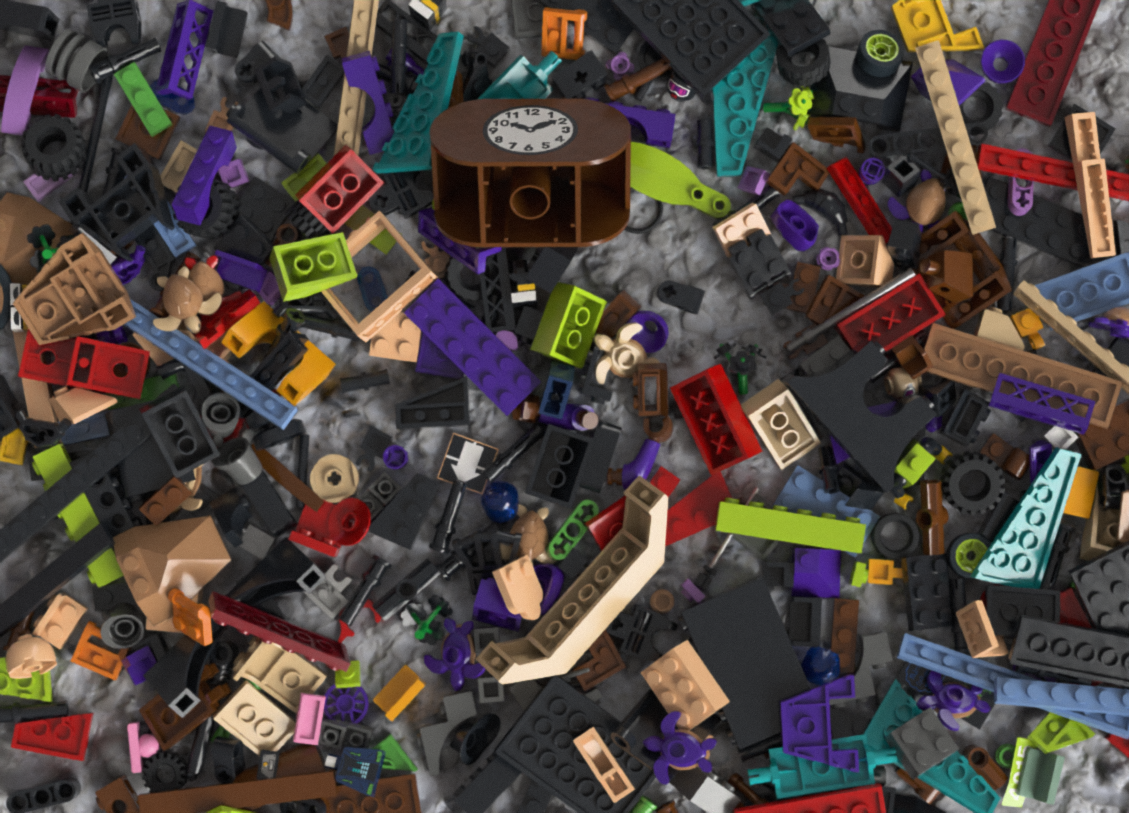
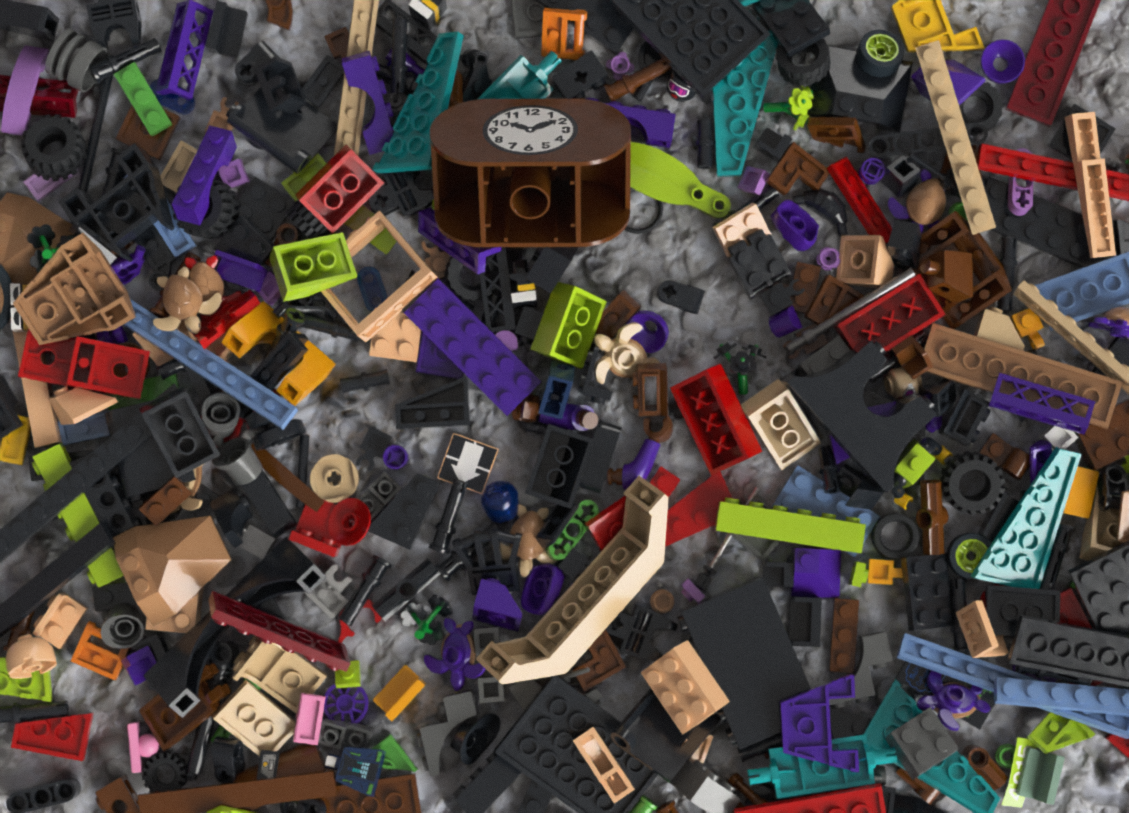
black piece [15,411,71,448] -> none
orange plate [168,588,212,646] -> none
black plate [467,26,510,68] -> none
black pin [481,424,545,483] -> none
light nougat plate [492,555,543,620] -> none
dark purple animal [643,711,717,785] -> none
clear blue hair [801,646,840,685] -> none
none -> black slope [535,503,579,548]
none -> dark purple brick [768,306,803,338]

